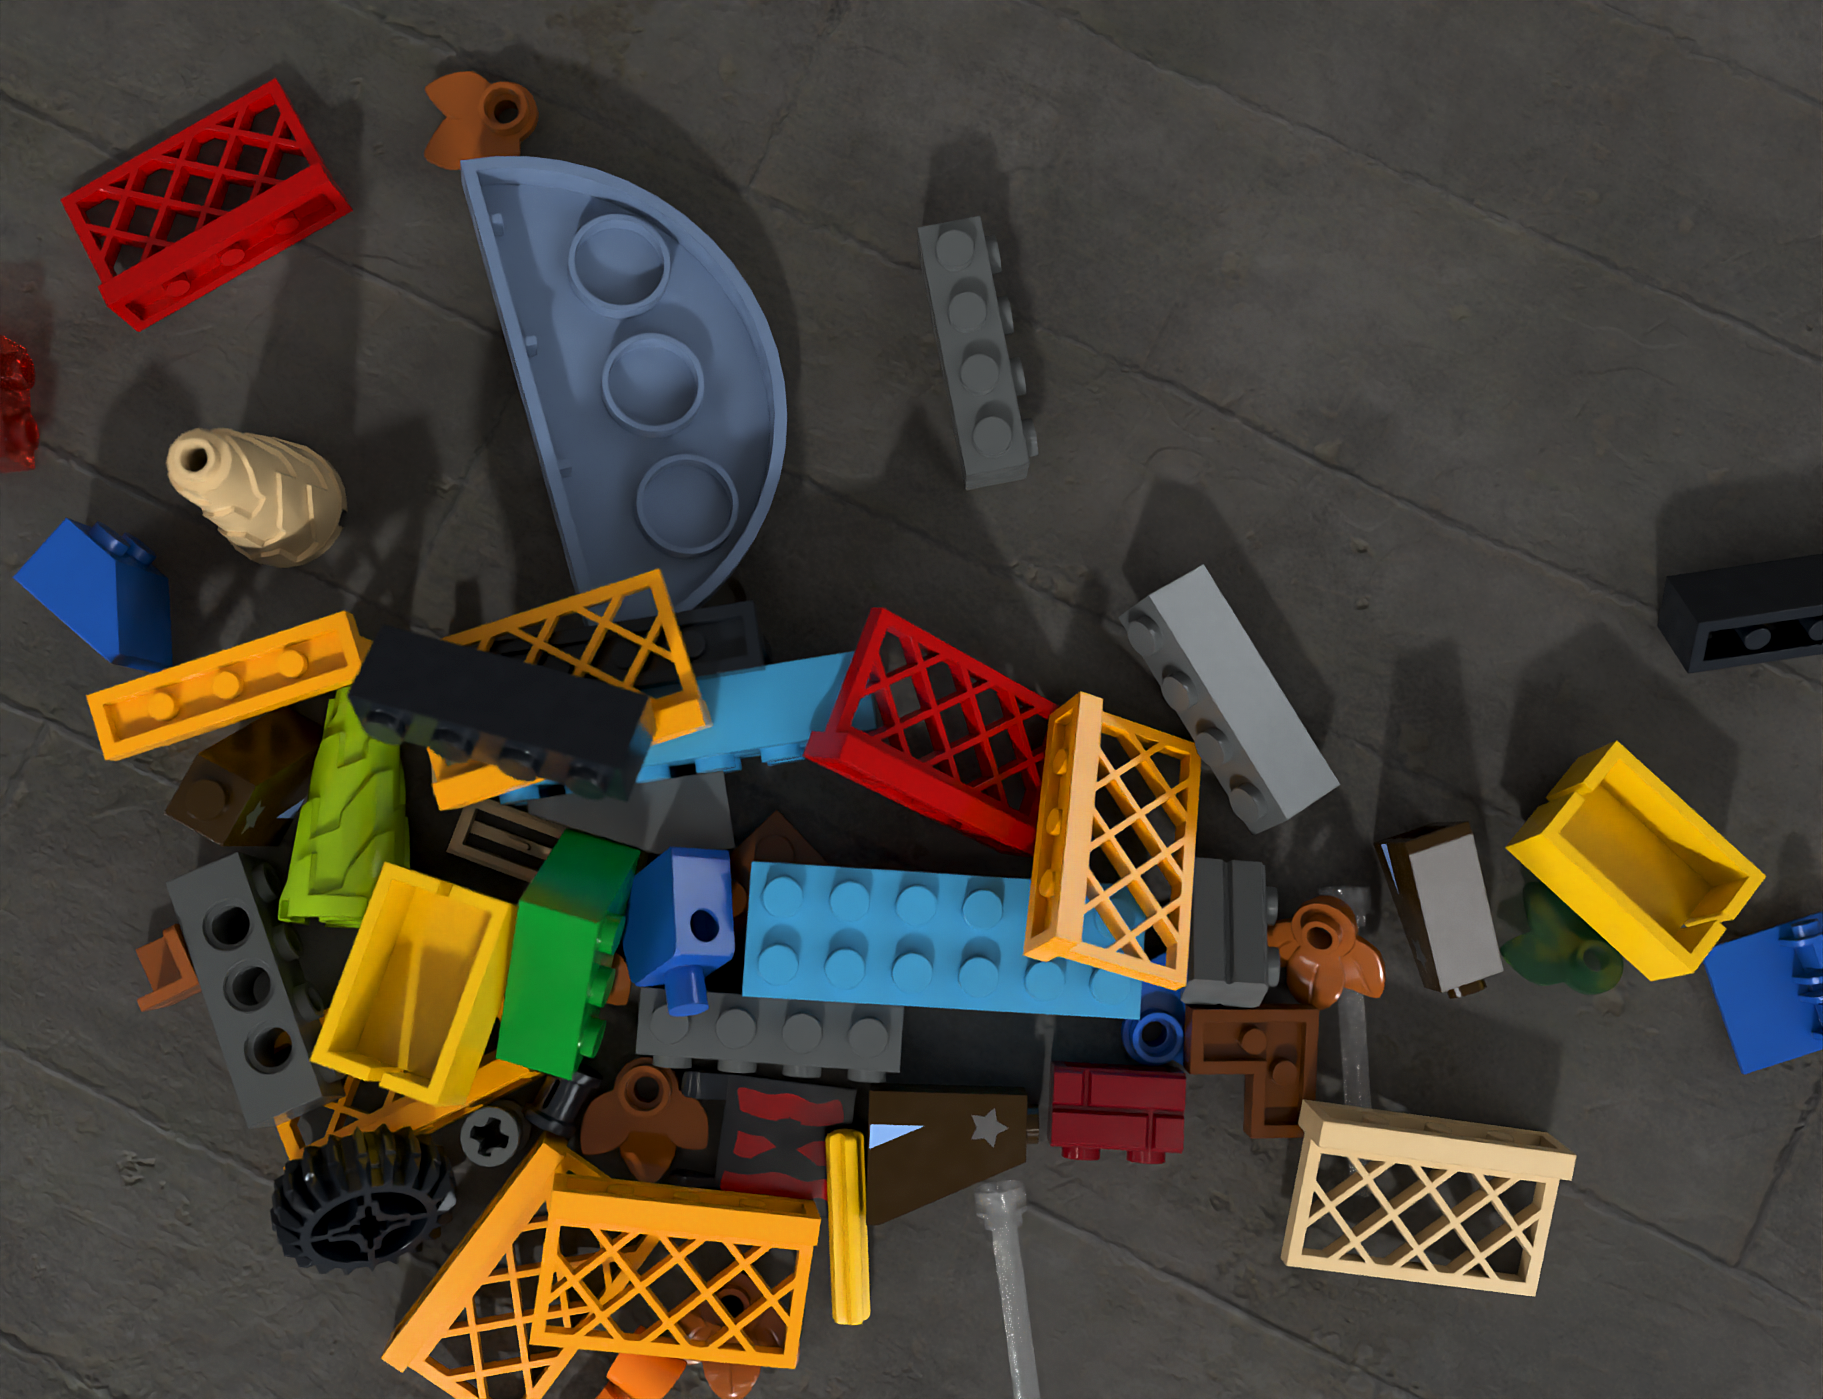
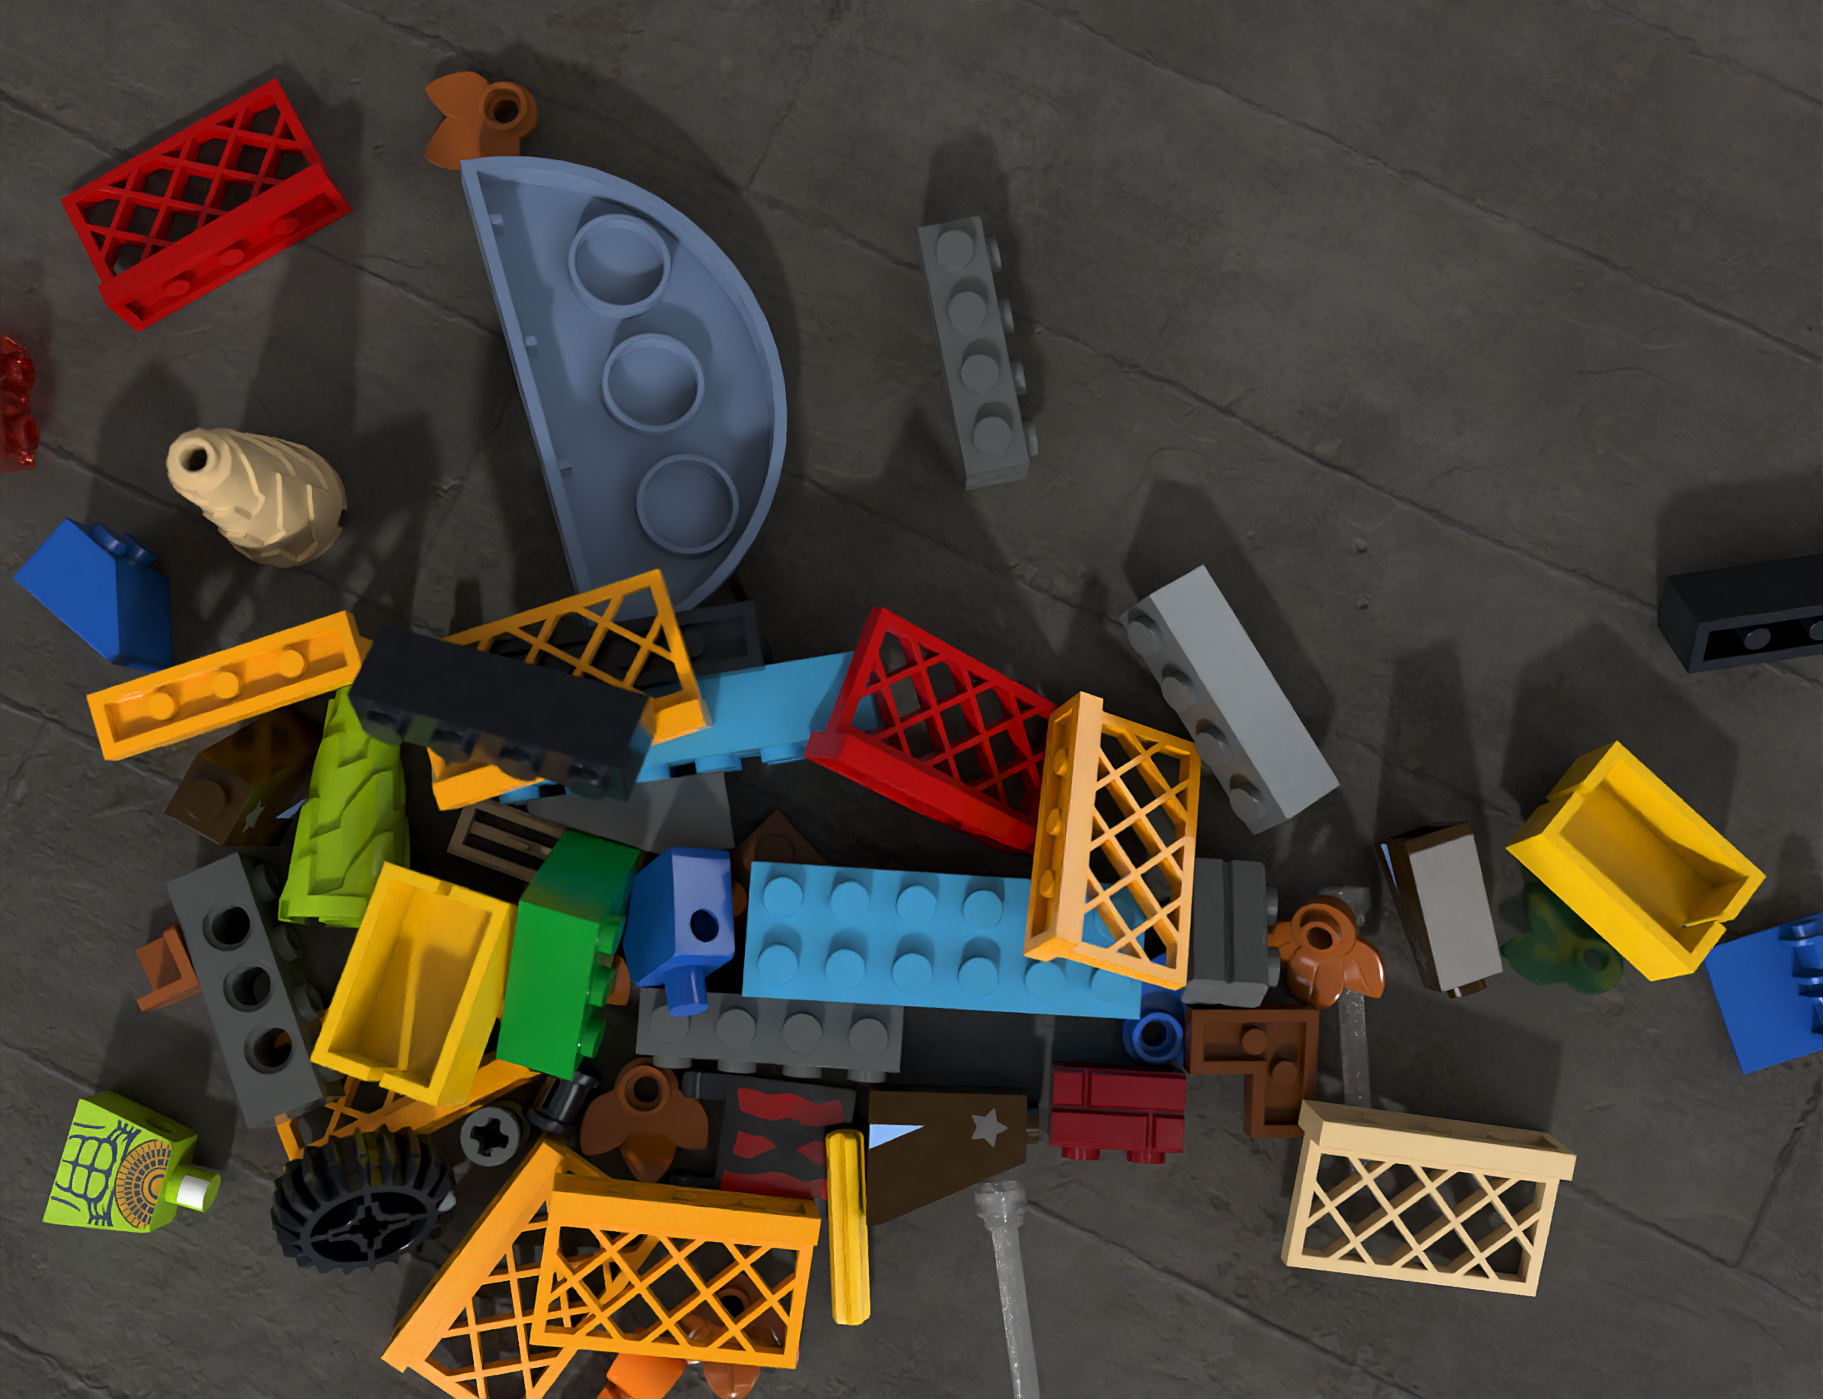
none -> lime torso [43,1090,221,1233]

